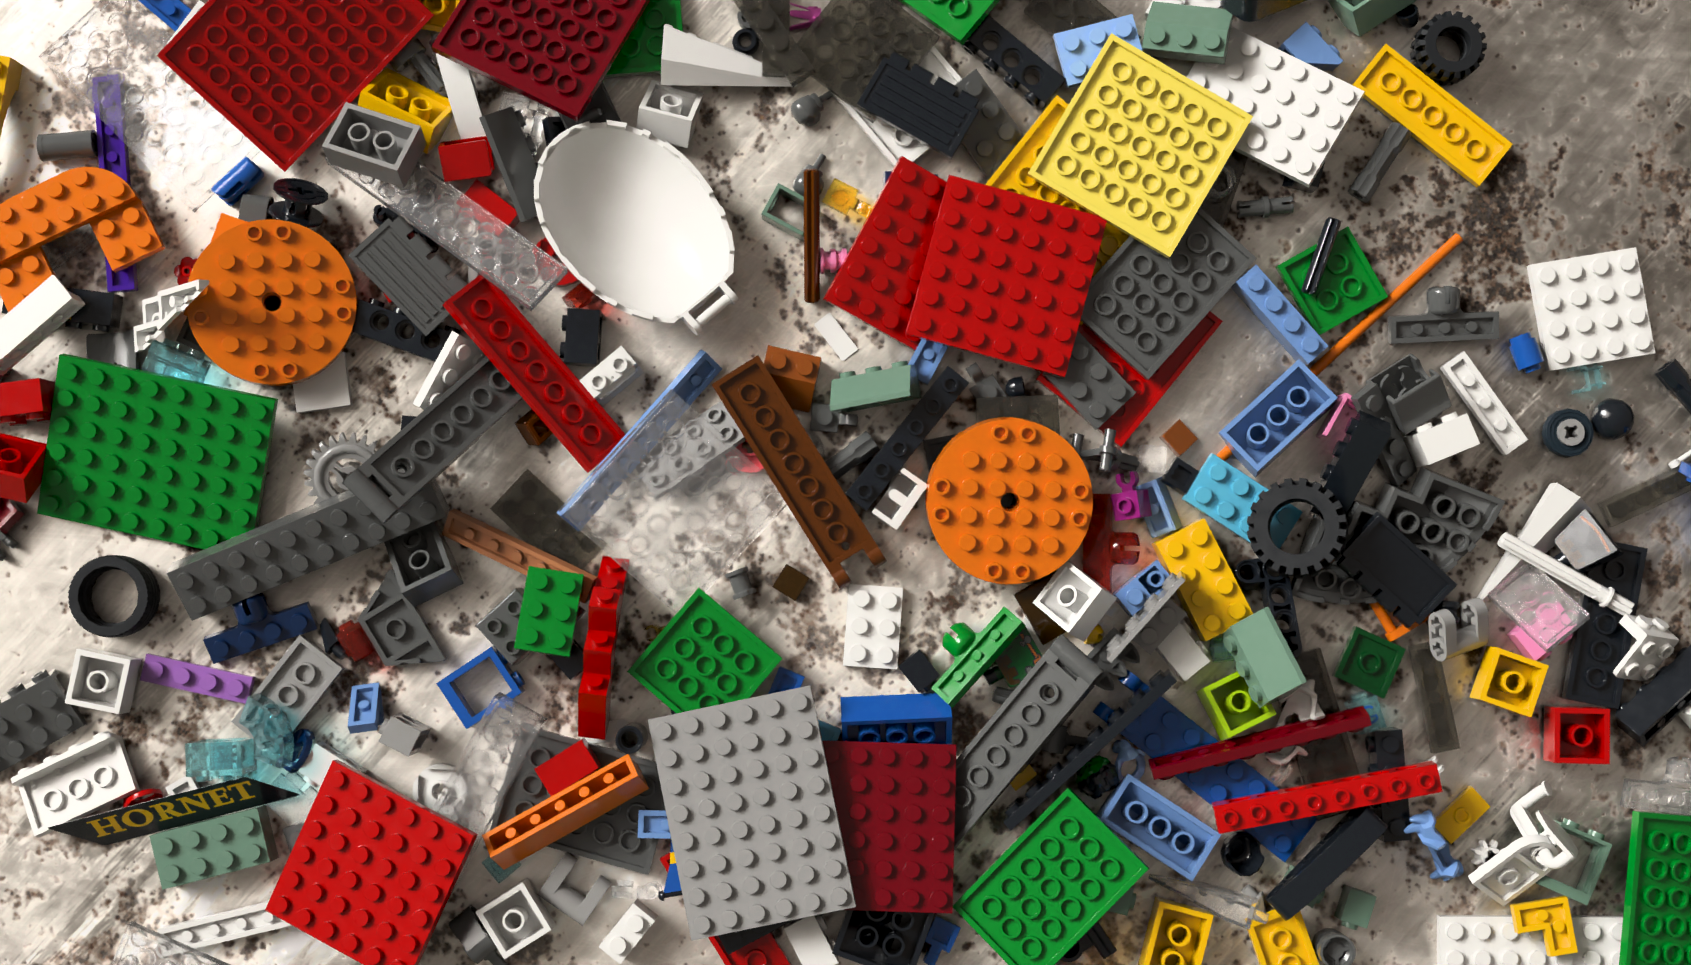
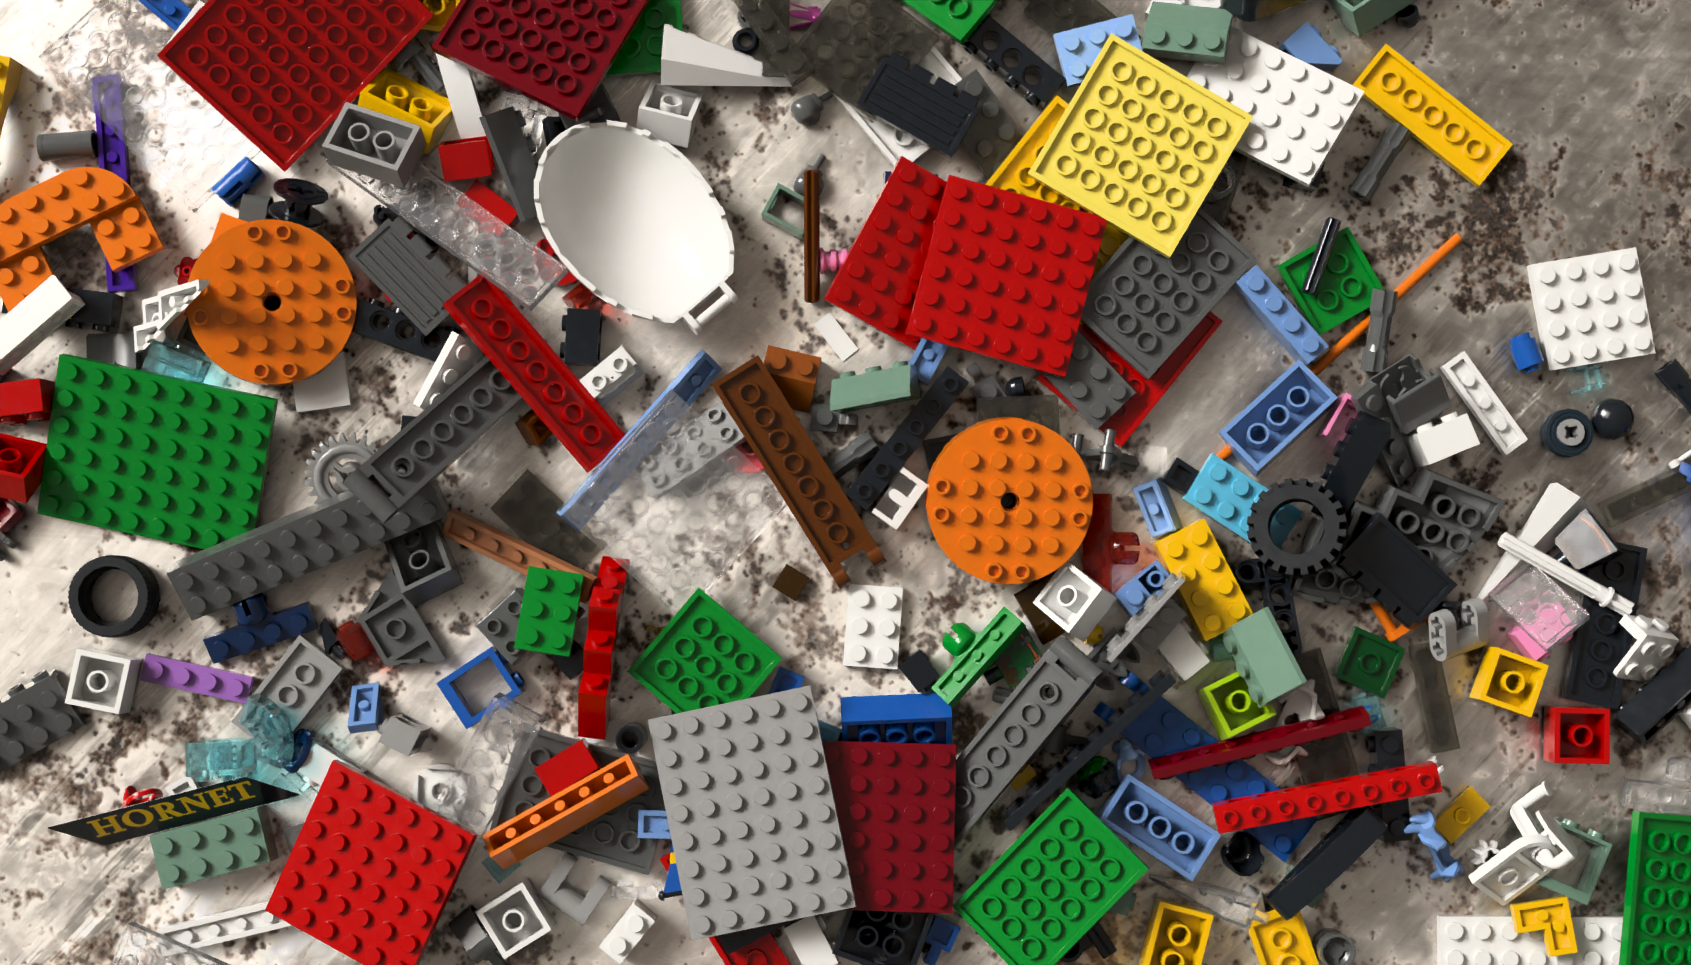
white bracket [11,731,140,838] -> none
dark grey bush [725,566,757,600] -> none
clear yellow plate [822,178,872,218] -> none
magenta brick [1111,471,1152,521] -> none
dark orange slope [1159,419,1198,457] -> none
dark grey pin [1236,196,1294,218] -> none
sand green brick [1334,885,1377,930] -> none
dark grey plate [1388,286,1499,344] -> none
black tyre [1410,11,1487,86] -> none
none -> dark grey axle [1360,288,1398,373]

